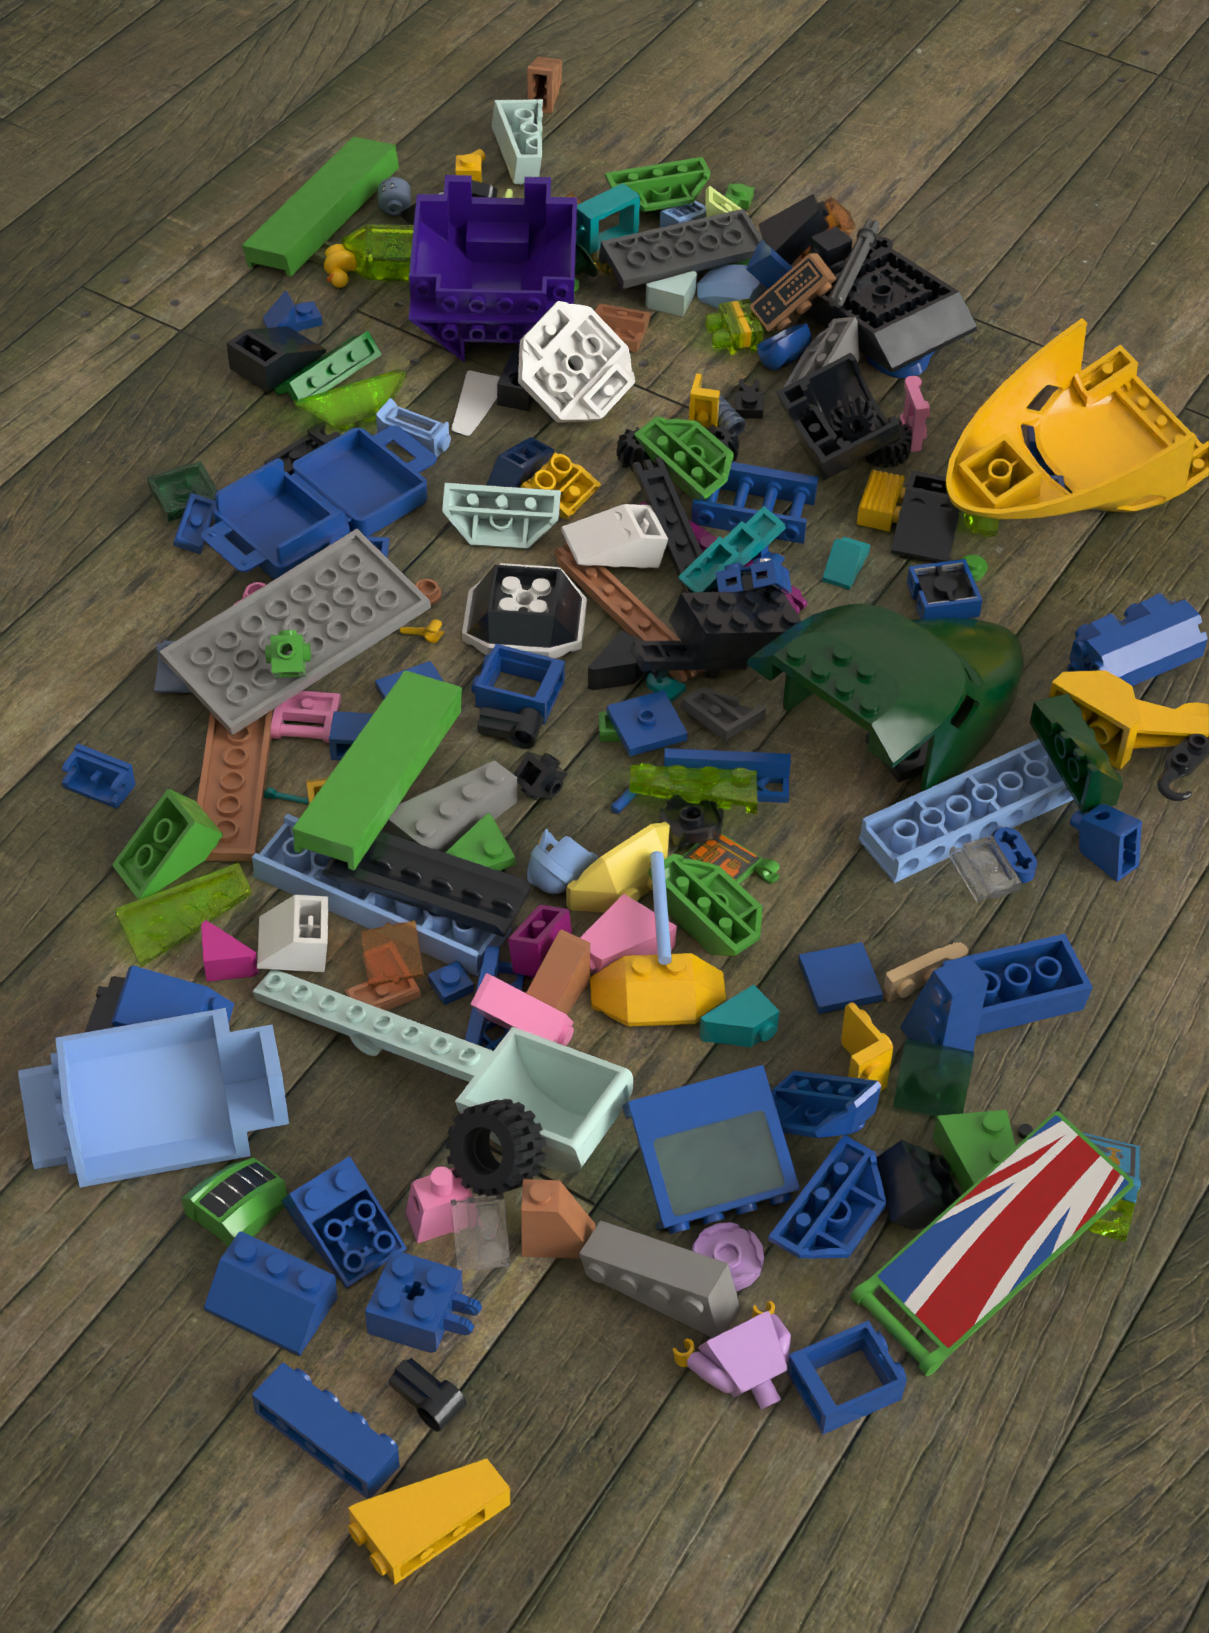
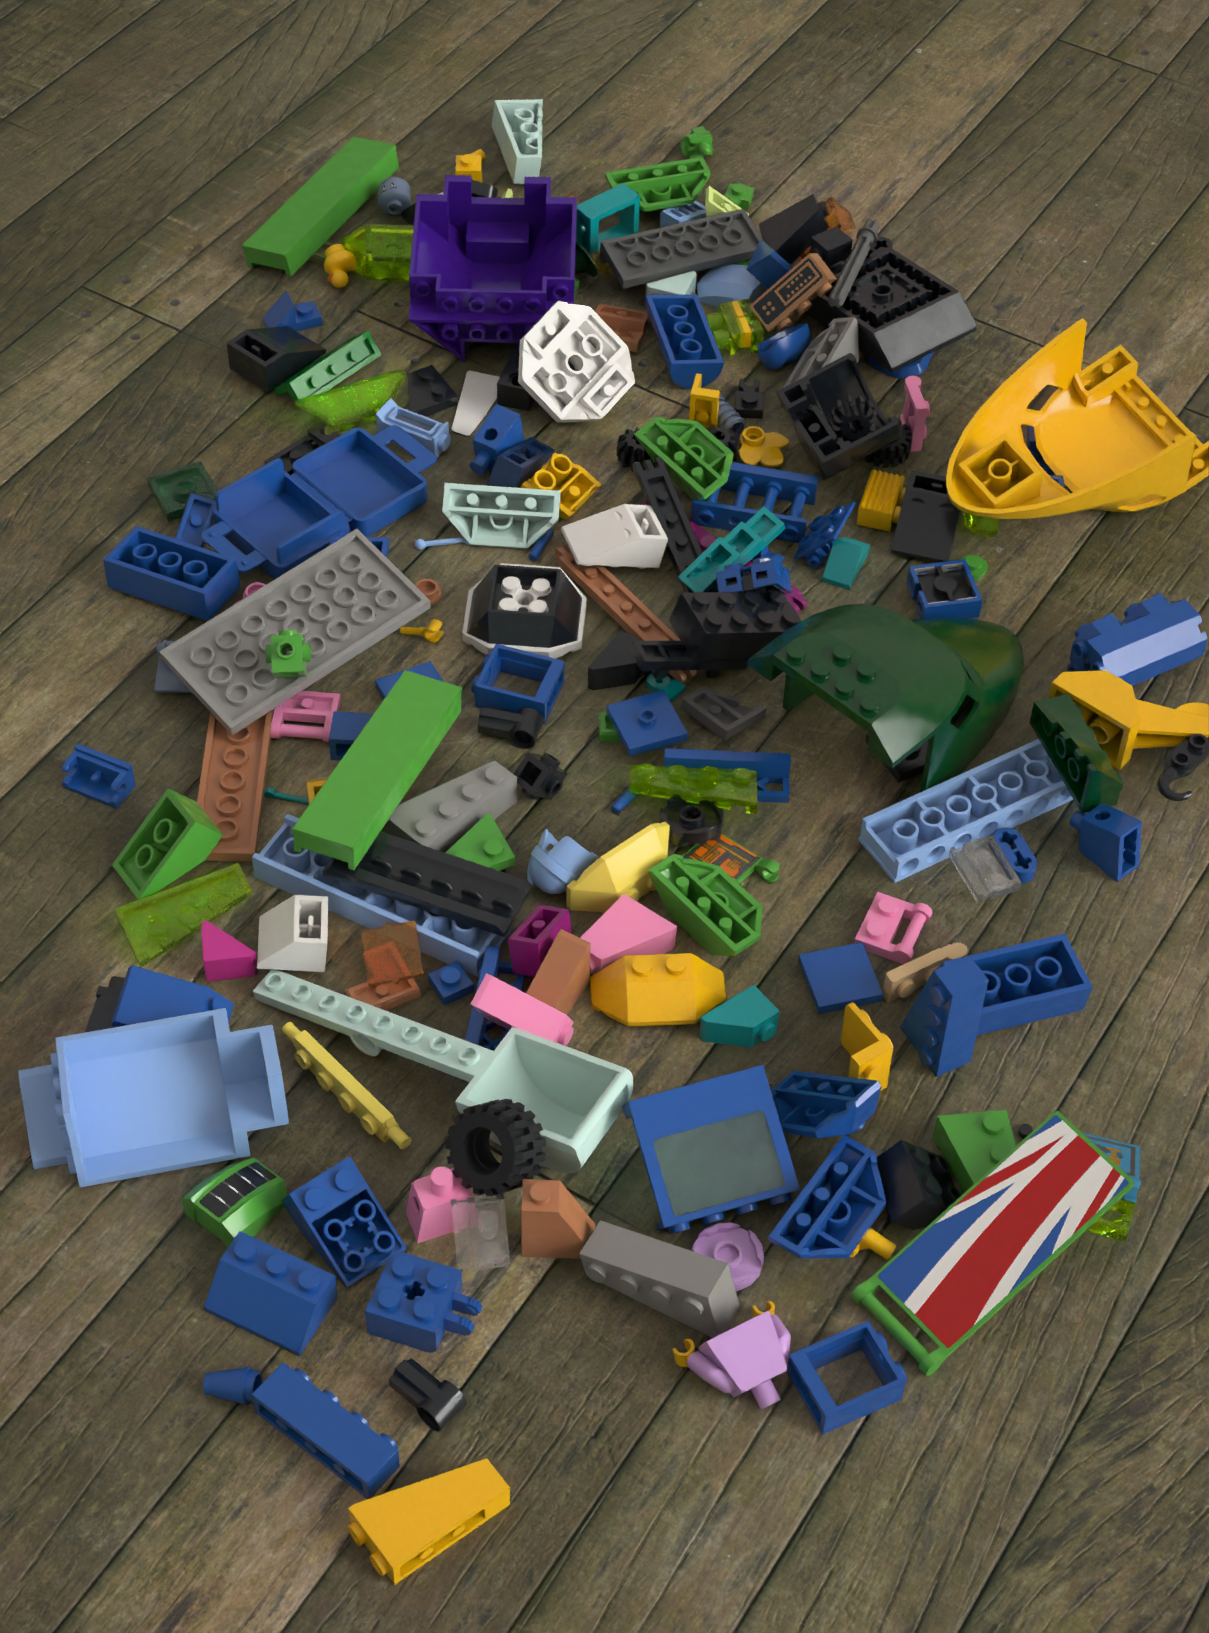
nougat slope [528,57,562,114] -> none
light blue bar [650,851,672,965] -> none
clear green plate [893,1039,974,1116] -> none
none -> blue brick [103,526,240,621]
none -> blue cone [203,1366,263,1405]
none -> light yellow plate [281,1022,412,1150]
none -> black wing [408,365,458,417]
none -> light blue hinge [414,537,469,550]
none -> blue torso [470,404,524,475]
none -> blue piece [528,528,554,561]
none -> blue brick [644,294,724,389]
none -> bright green piece [680,126,713,159]
none -> yellow plate [739,426,789,468]
none -> blue hinge [794,501,856,568]
none -> yellow arm [850,1228,896,1260]
none -> bright pink plate [854,892,933,964]

